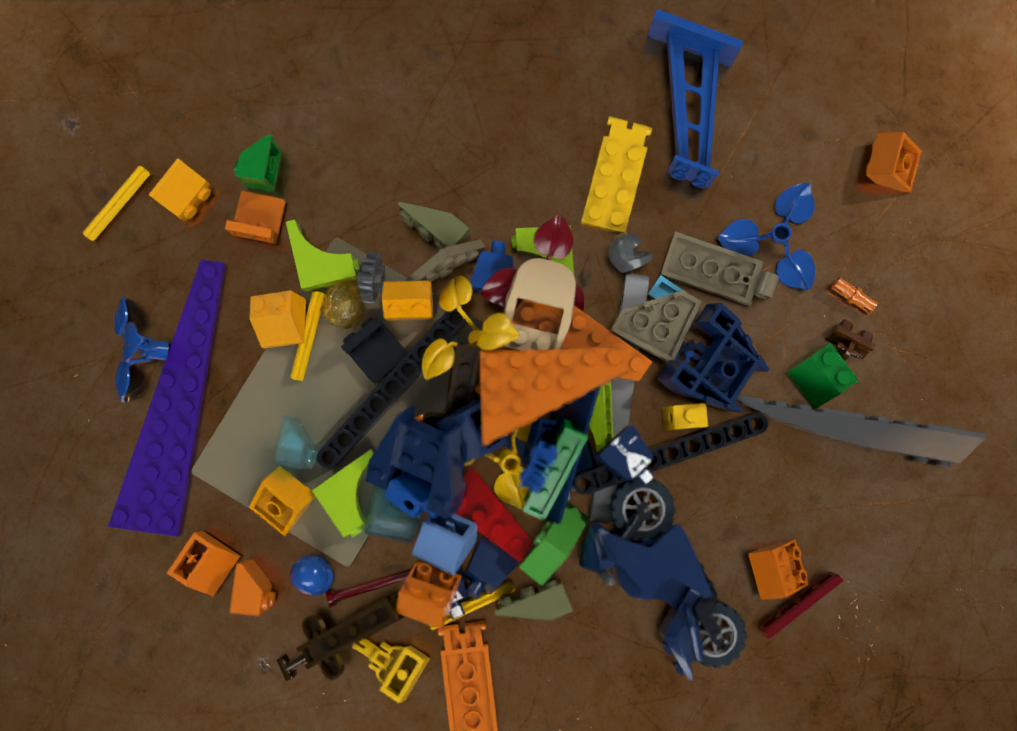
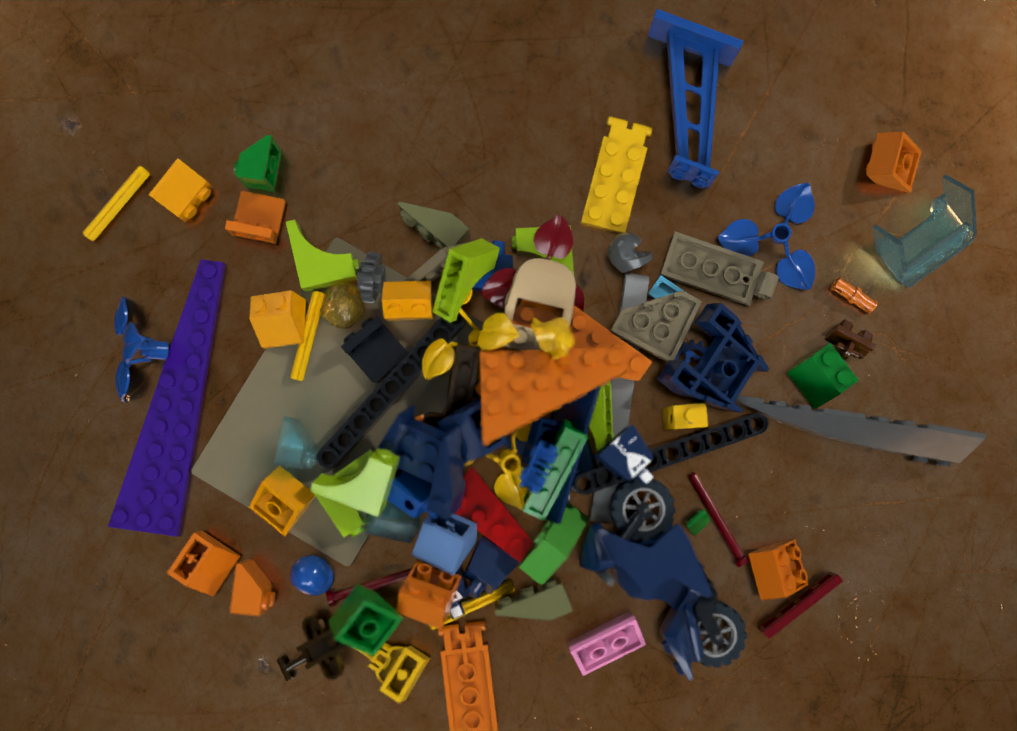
none -> lime arch [311,449,400,517]
none -> green slope [328,584,403,657]
none -> lime arch [432,238,500,323]
none -> yellow hair [531,318,574,359]
none -> bright pink slope [567,611,646,676]
none -> green slope [683,509,710,536]
none -> dark red bar [689,472,750,568]
none -> clear light blue windscreen [872,175,977,287]

